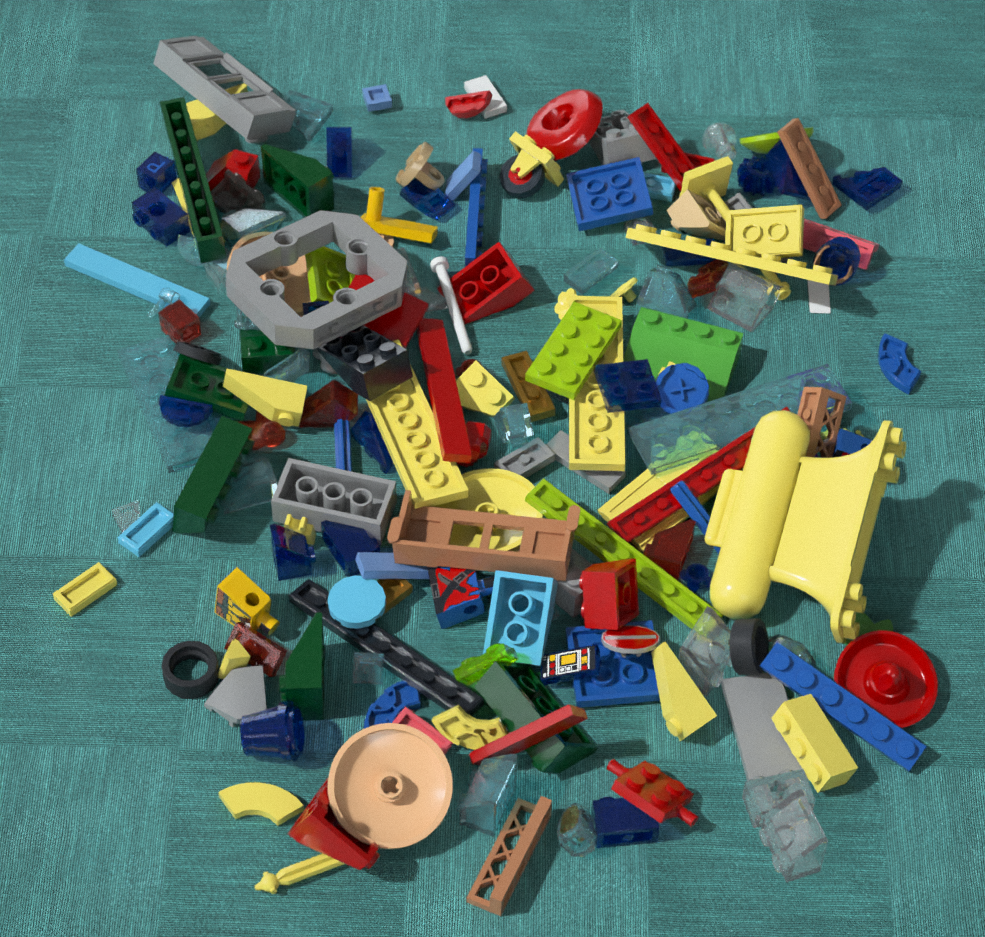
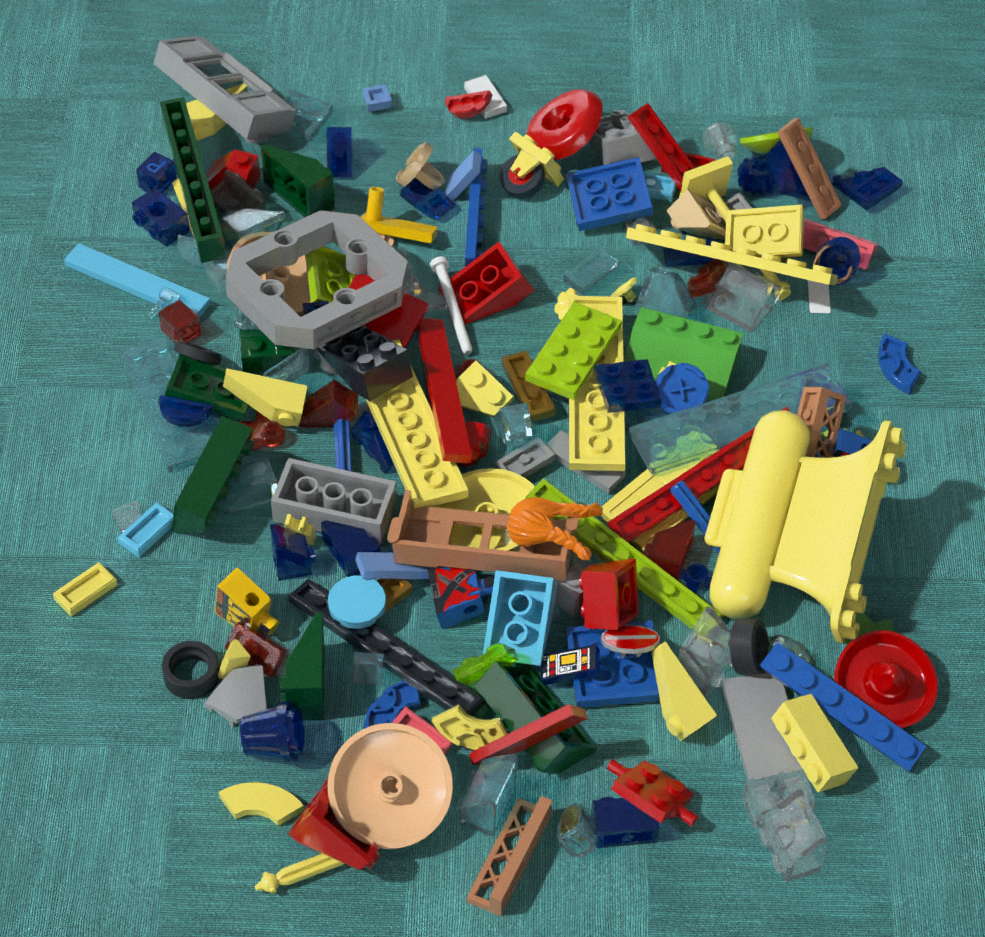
none -> orange hair [506,497,603,561]

